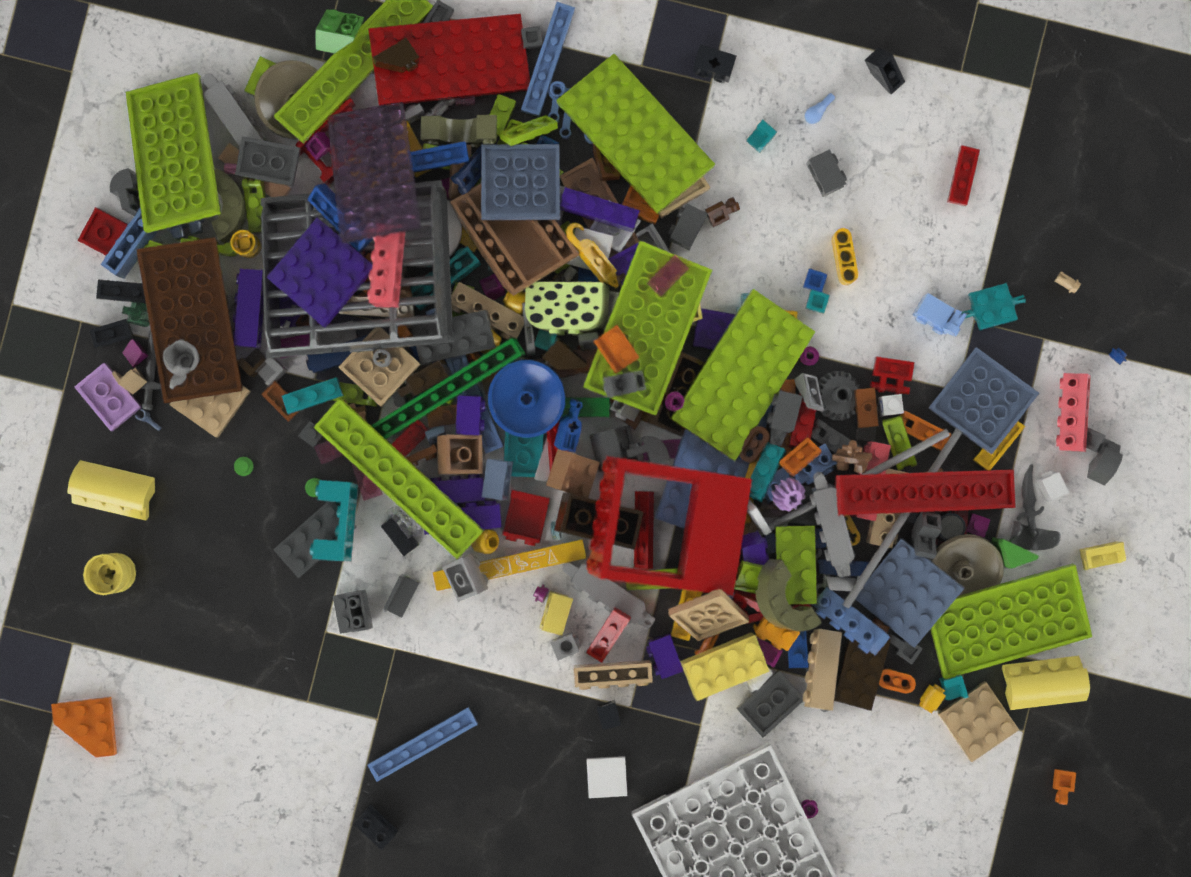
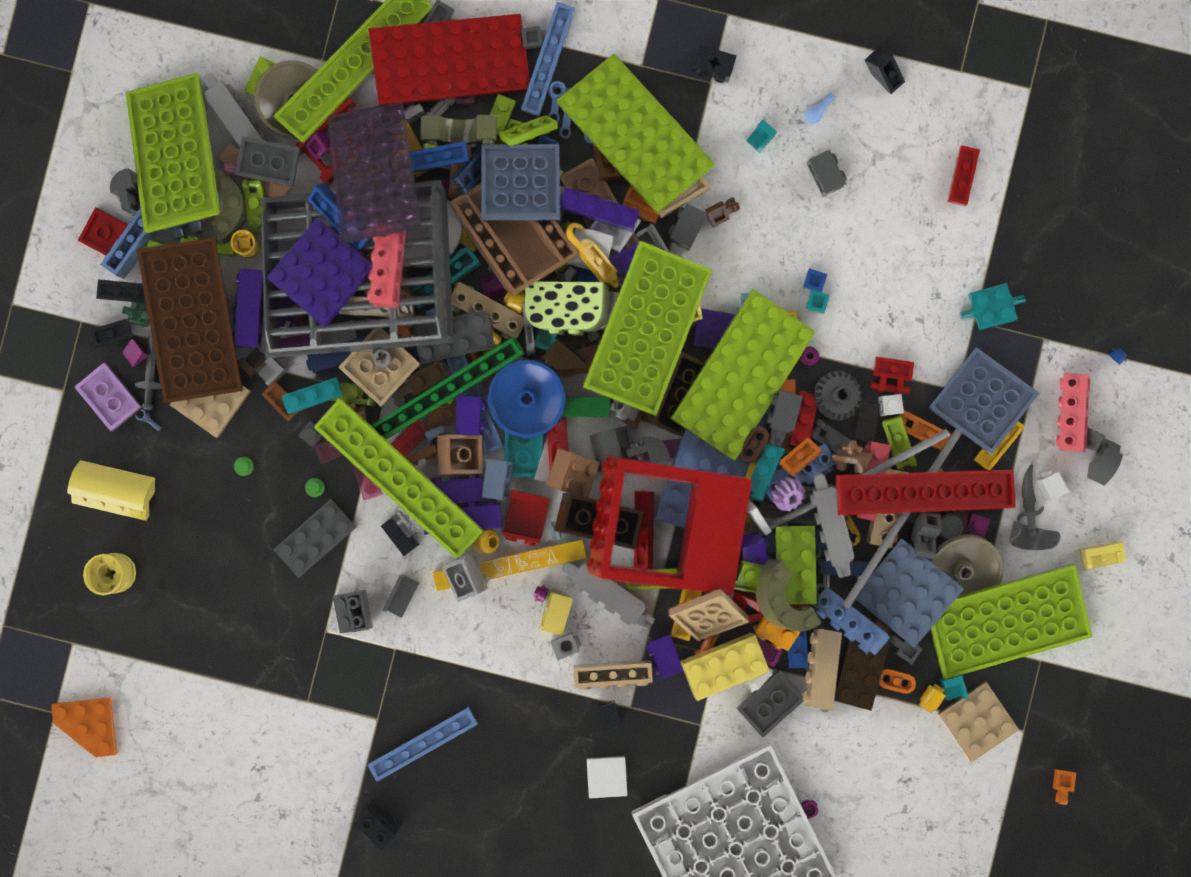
tan panel [112,367,147,394] -> none
light grey hair [163,339,199,389] -> none
teal plate [310,480,358,562] -> none
bright green slope [316,9,364,53] -> none
dark brown slope [373,38,419,73] -> none
blue piece [554,398,582,453] -> none
dark grey plate [578,332,598,352] -> none
plate [586,607,631,663] -> none
orange plate [593,325,640,374] -> none
dark grey brick [603,370,646,398] -> none
clear pink plate [647,255,689,297] -> none
magenta plate [665,392,684,411] -> none
light grey slope [794,373,824,411] -> none
white sticker [826,577,857,591] -> none
yellow beam [831,228,858,285] -> none
dark orange plate [854,388,878,428] -> none
light blue hinge [912,293,967,337] -> none
bright green slope [991,537,1039,569] -> none
light yellow brick [1002,656,1090,710] -> none
tan pin [1054,271,1081,293] -> none

